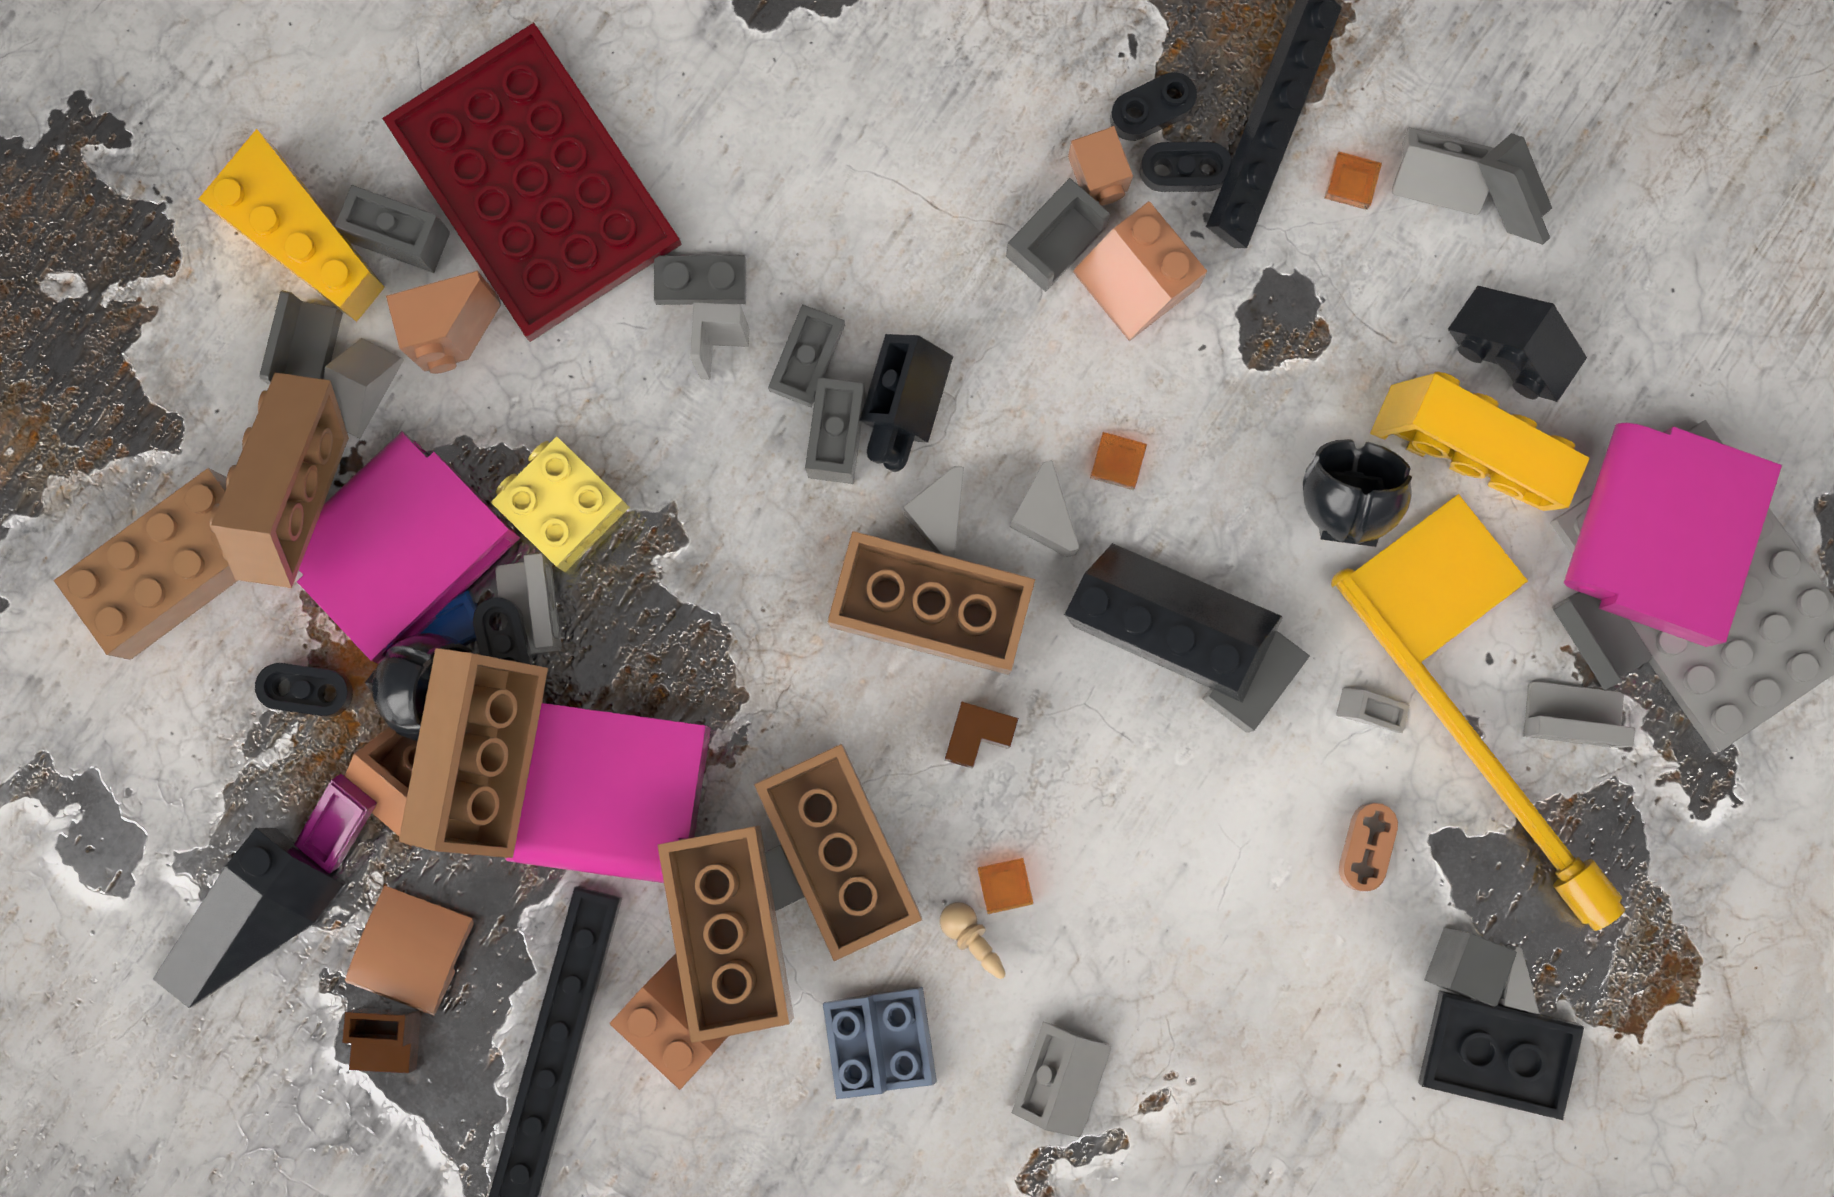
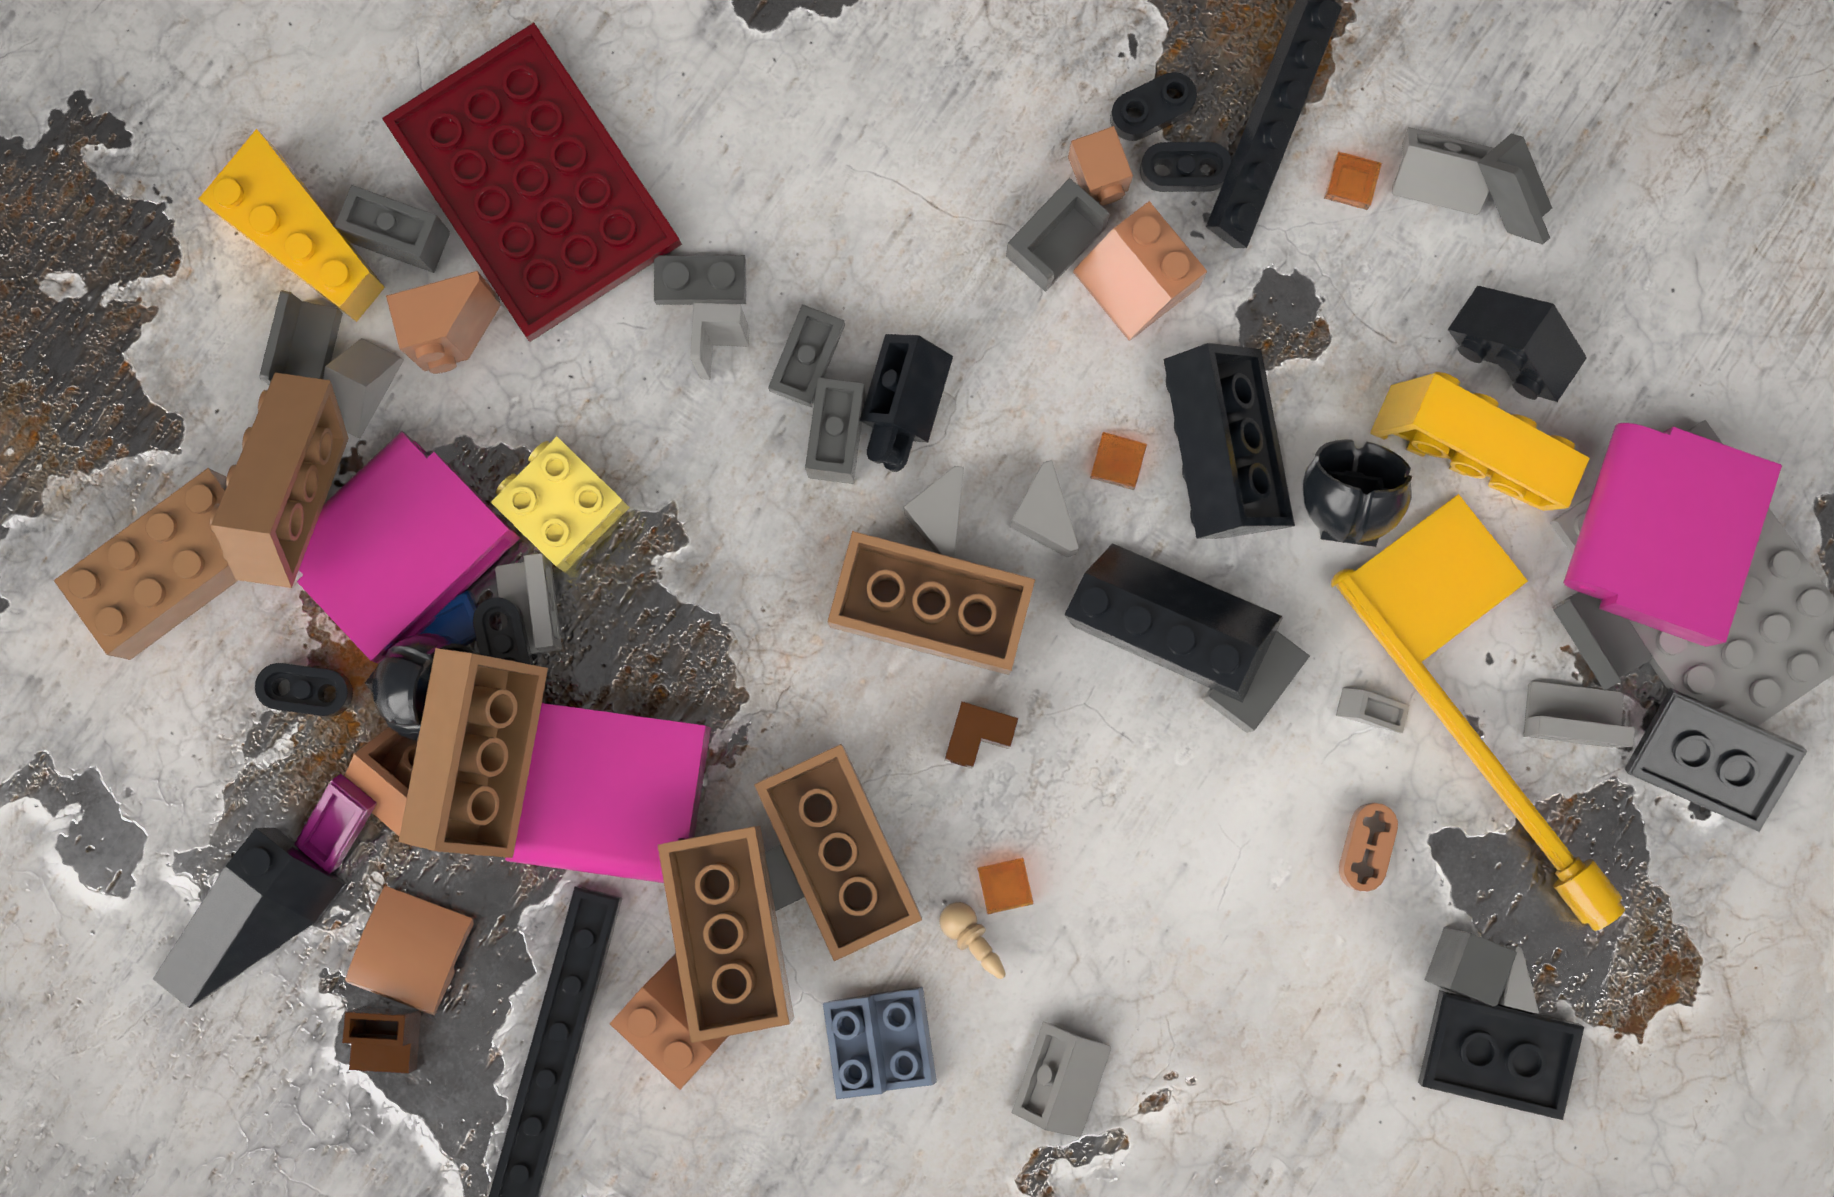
none -> black slope [1163,343,1295,539]
none -> tile [1625,688,1807,832]

